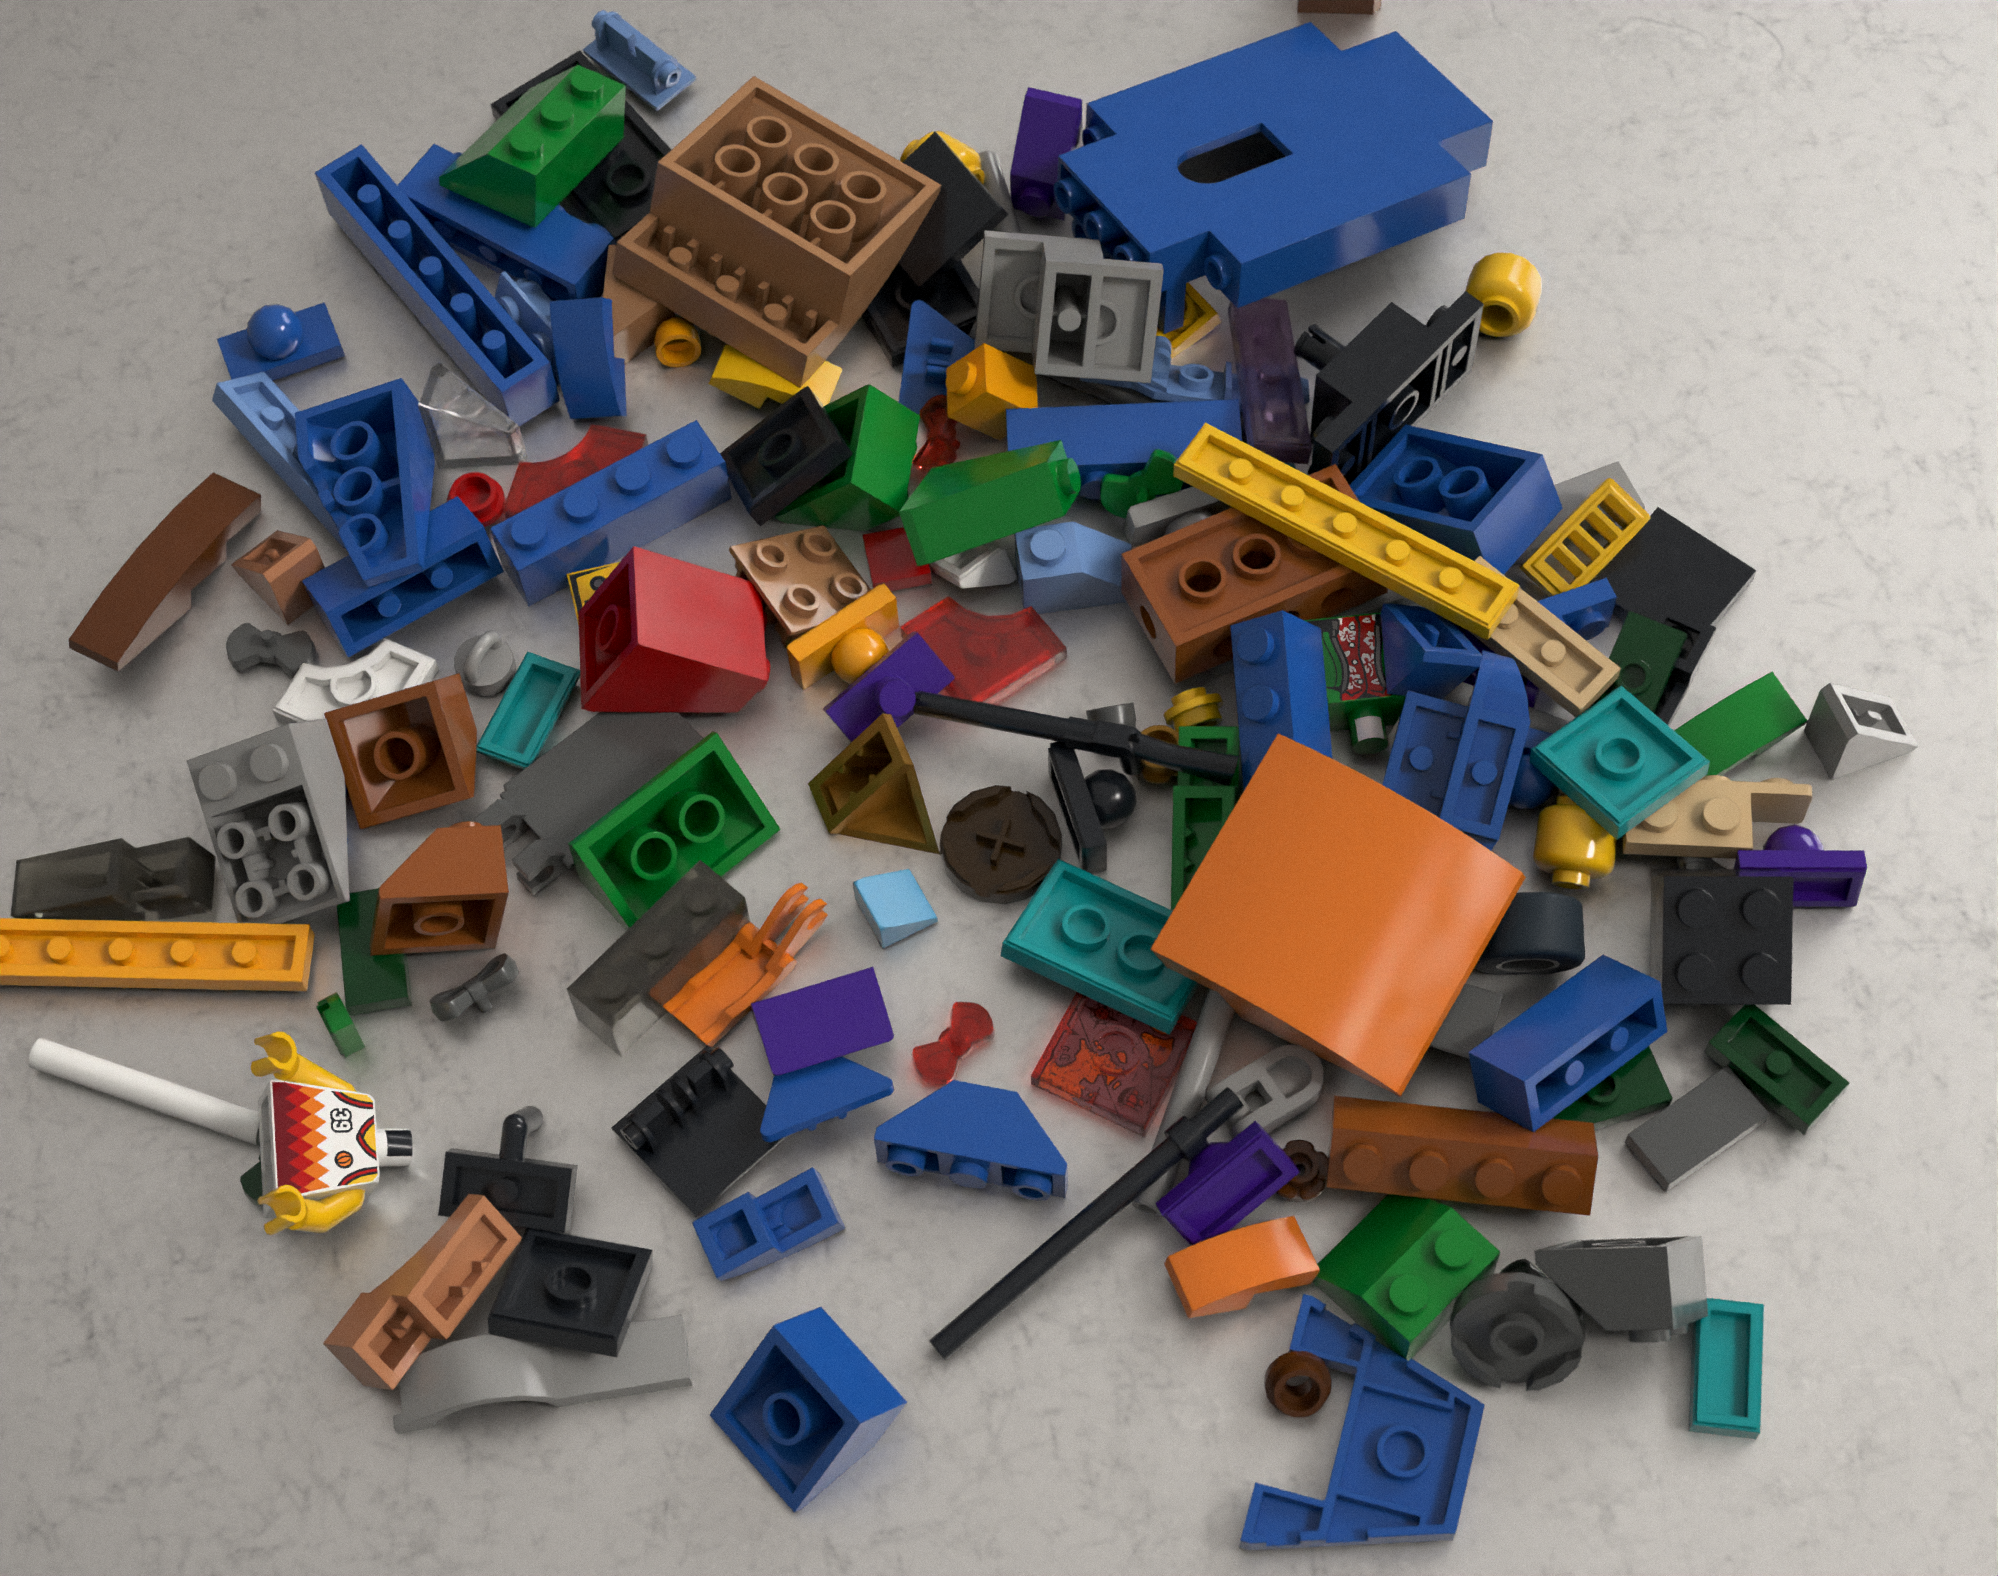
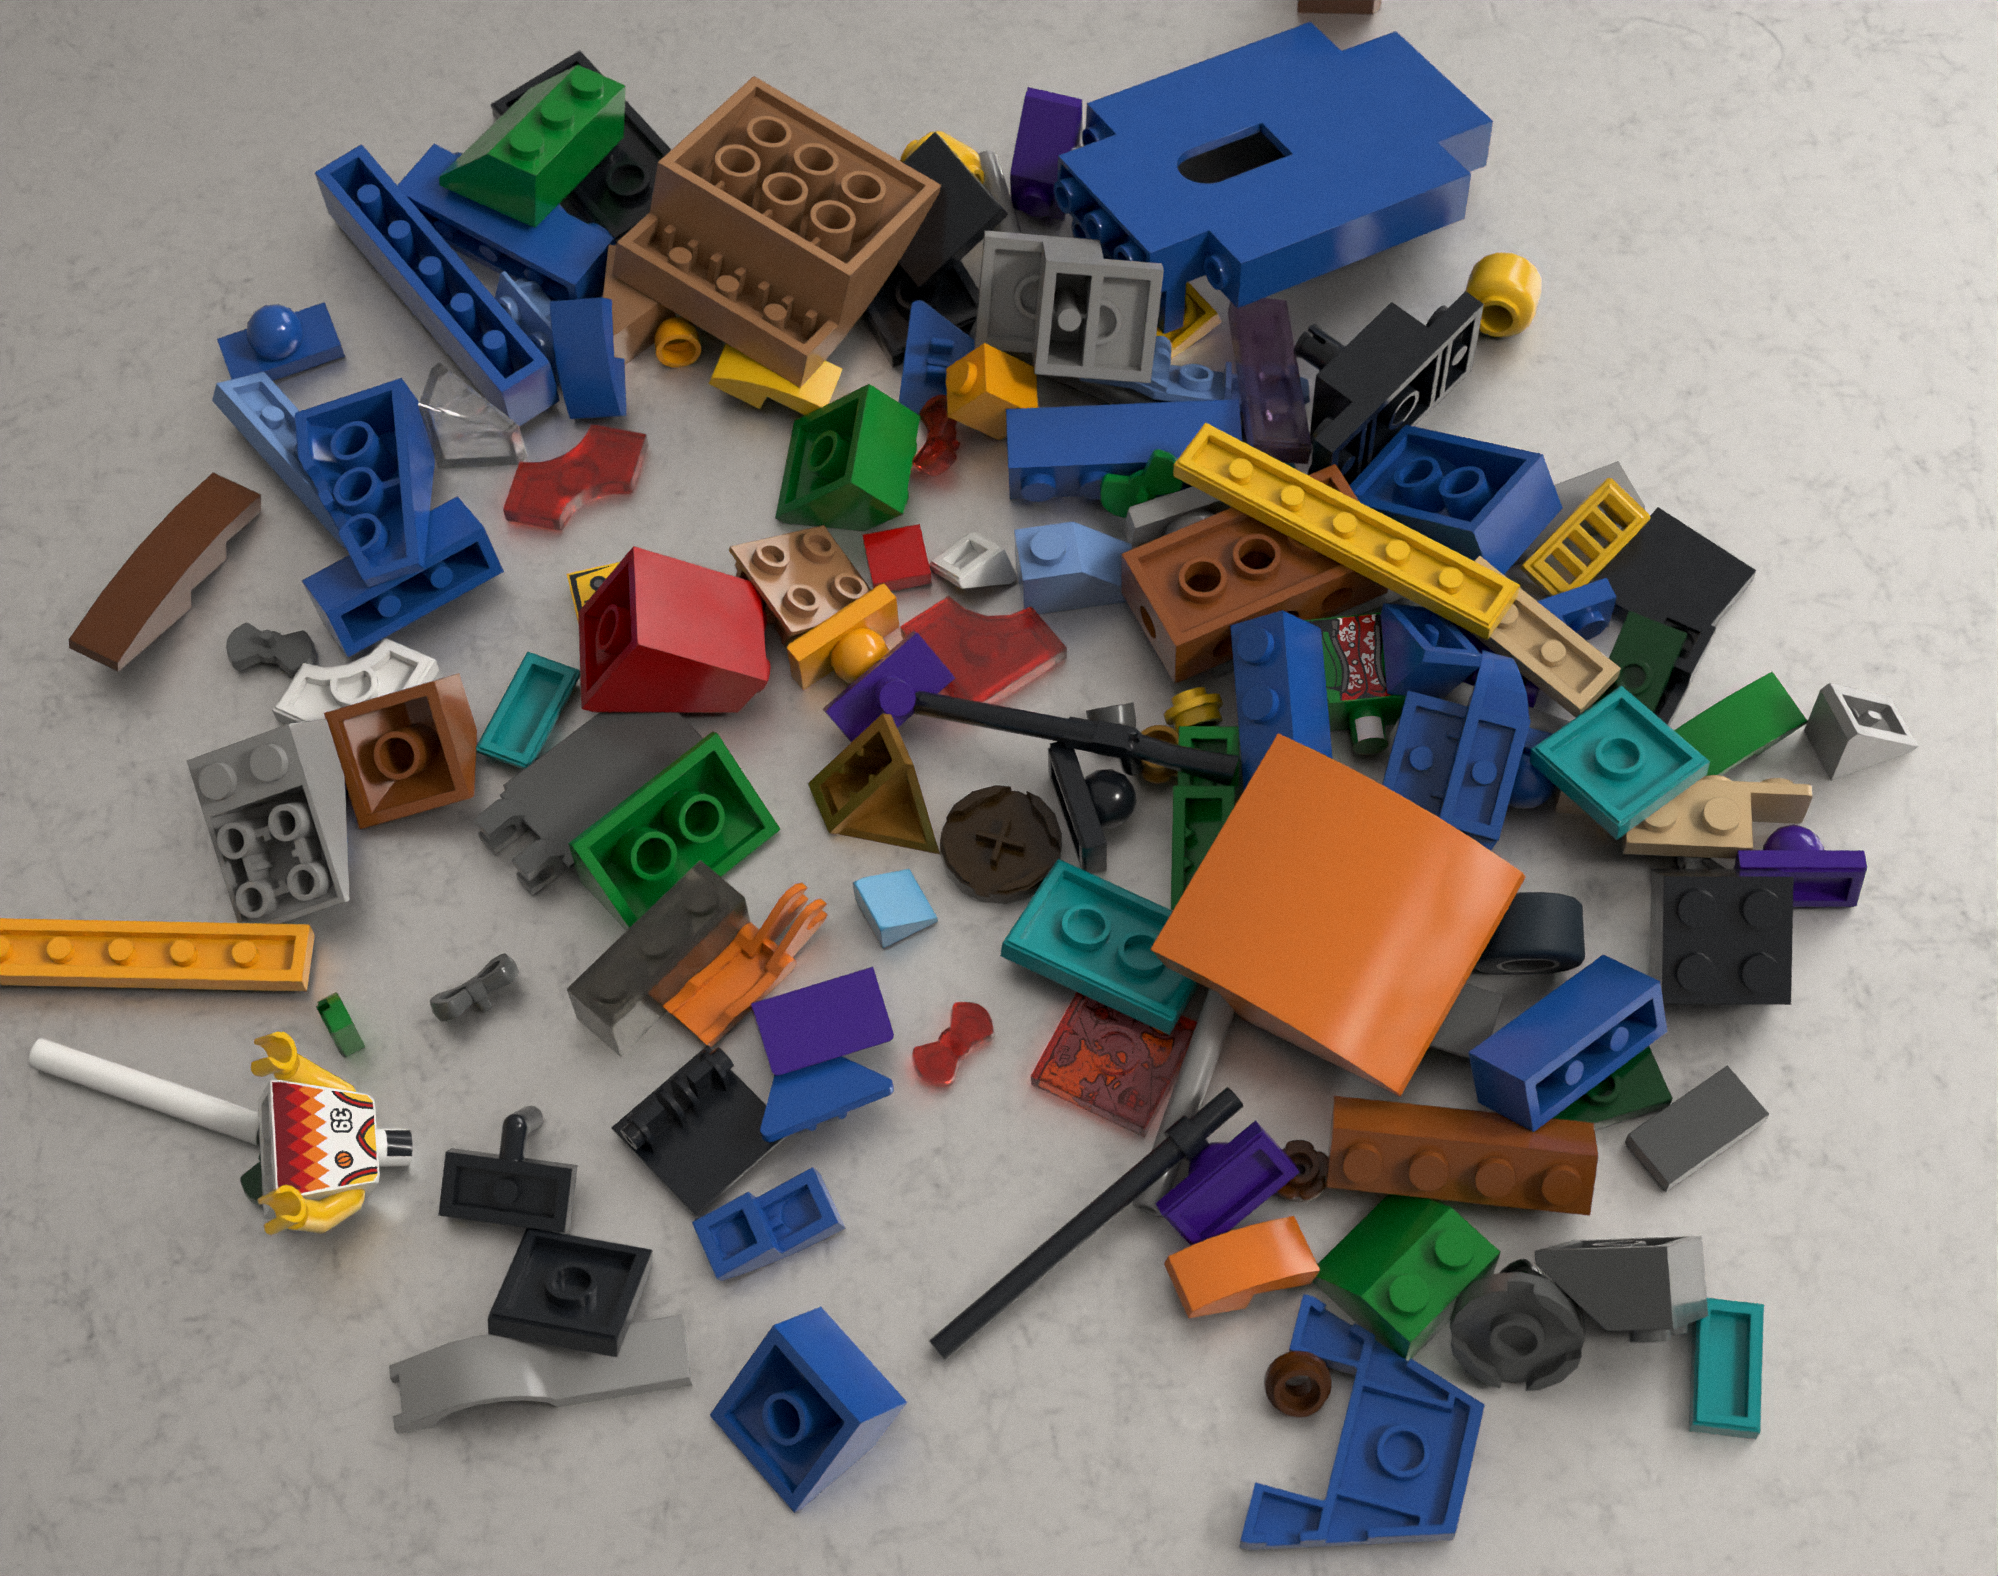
clear smoke slope [10,837,216,921] -> none
nougat slope [231,530,325,625] -> none
nougat slope [323,1194,522,1390] -> none
dark green tile [337,888,412,1016] -> none
dark orange slope [369,821,509,955] -> none
red plate [447,472,506,527] -> none
light grey tile [454,630,516,696] -> none
blue brick [490,420,732,607] -> none
medium blue hinge [583,10,696,111] -> none
black tile [720,386,853,527] -> none
blue slope [874,1080,1068,1201] -> none
green slope [899,440,1081,566] -> none
light grey plate [1204,1045,1324,1138] -> none
yellow head [1533,795,1618,890] -> none
dark green plate [1704,1004,1850,1135] -> none

